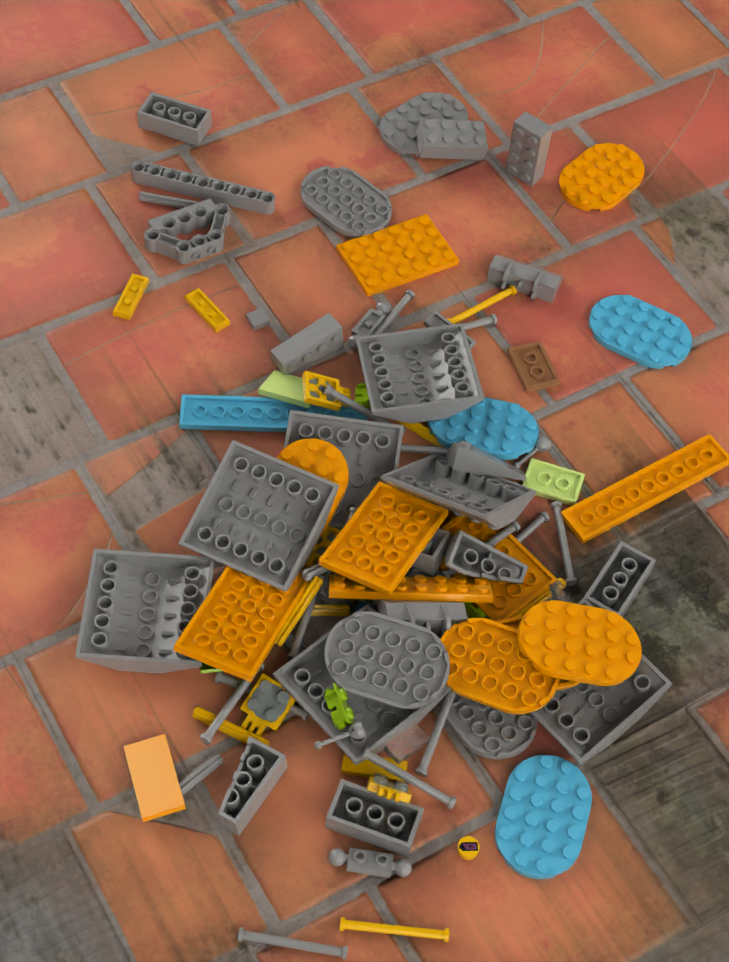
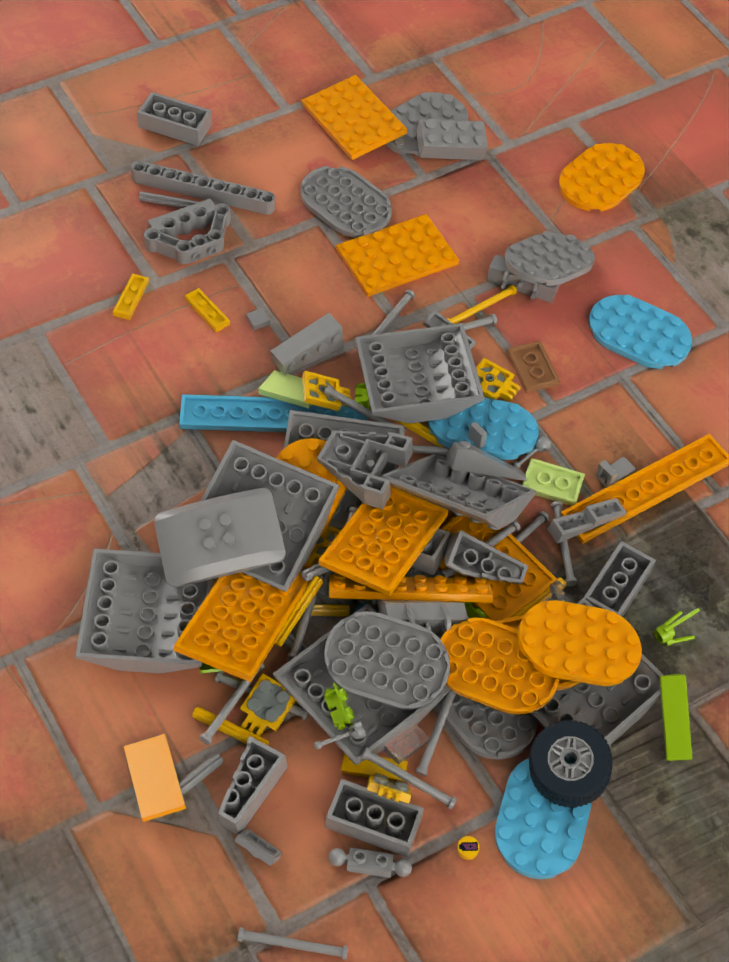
yellow bar [339,917,449,943] -> none
light grey plate [347,301,390,350] -> none
light grey brick [505,111,553,187] -> none
none -> light grey wedge [154,488,286,588]
none -> light grey plate [235,829,283,866]
none -> light orange plate [301,75,407,160]
none -> light grey wedge [317,431,413,509]
none -> light grey tile [468,422,487,449]
none -> yellow piece [476,358,520,401]
none -> light grey plate [504,231,595,286]
none -> black wheel [529,720,613,808]
none -> light grey slope [547,498,627,544]
none -> light grey bracket [596,457,636,488]
none -> lime plant [654,608,700,646]
none -> lime slope [659,674,692,761]

